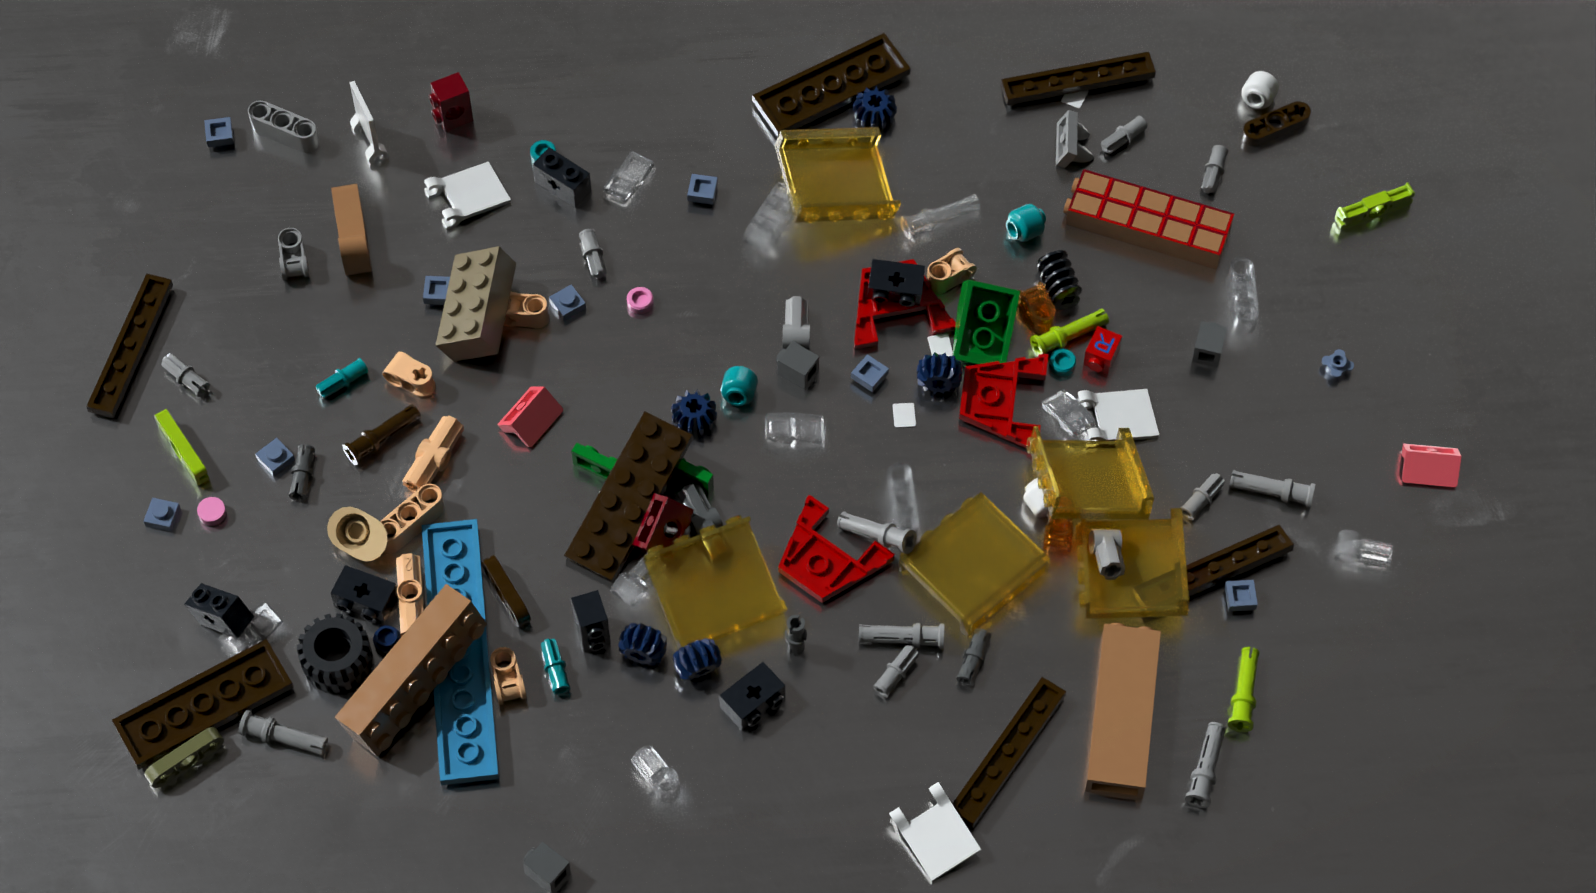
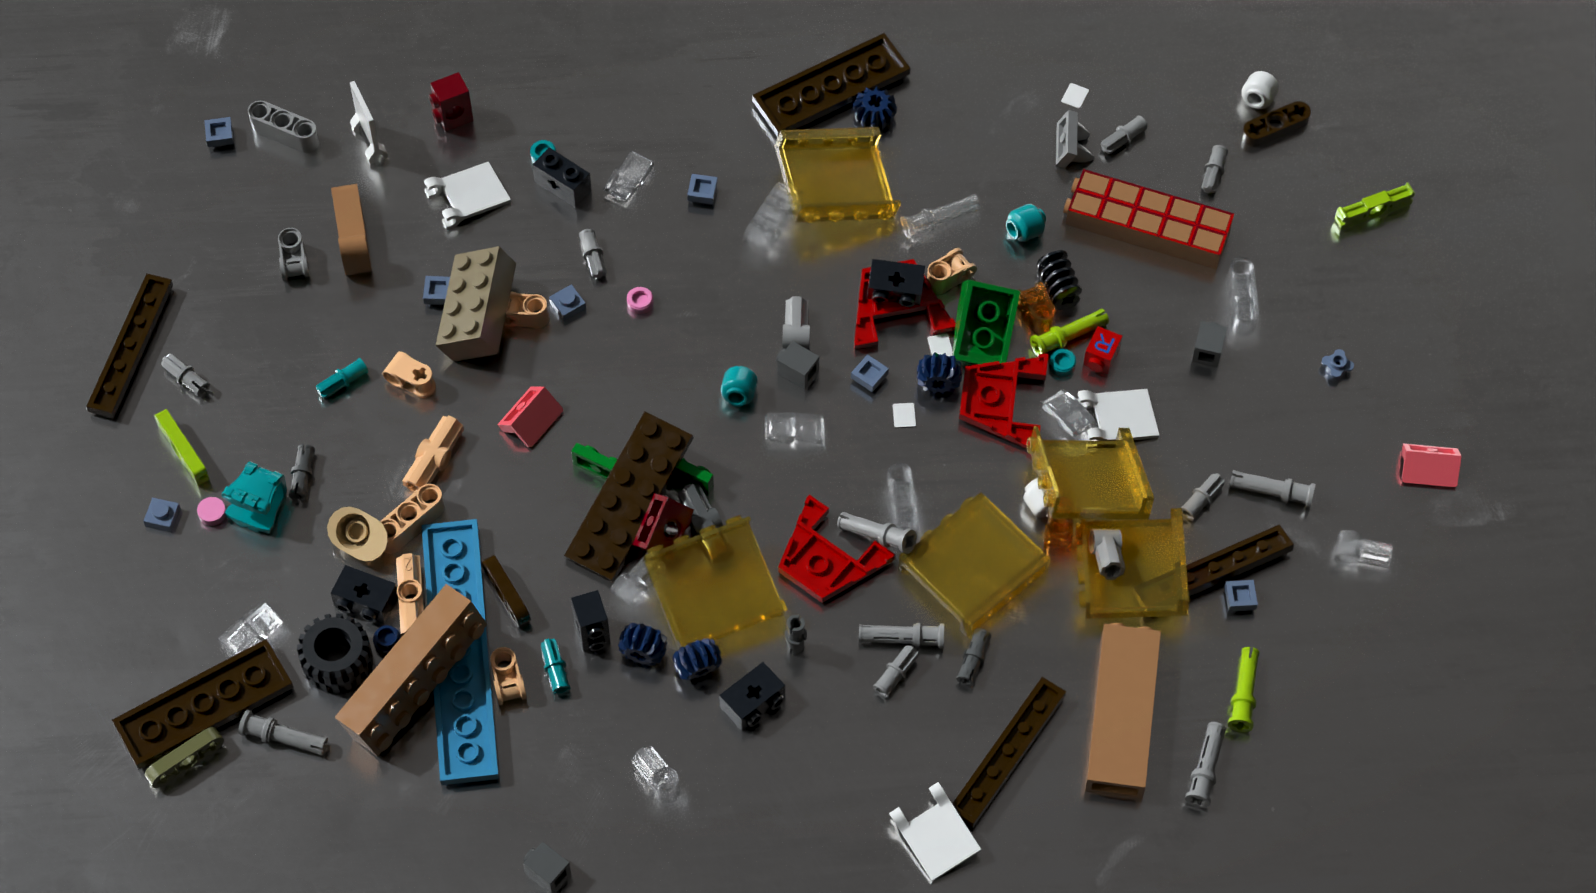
black brick [184,583,255,638] -> none
sand blue plate [255,438,295,476] -> none
dark brown pin [343,404,421,465] -> none
dark blue gear [671,389,717,436] -> none
dark brown plate [1001,52,1156,105] -> none
none -> teal piece [221,461,287,534]

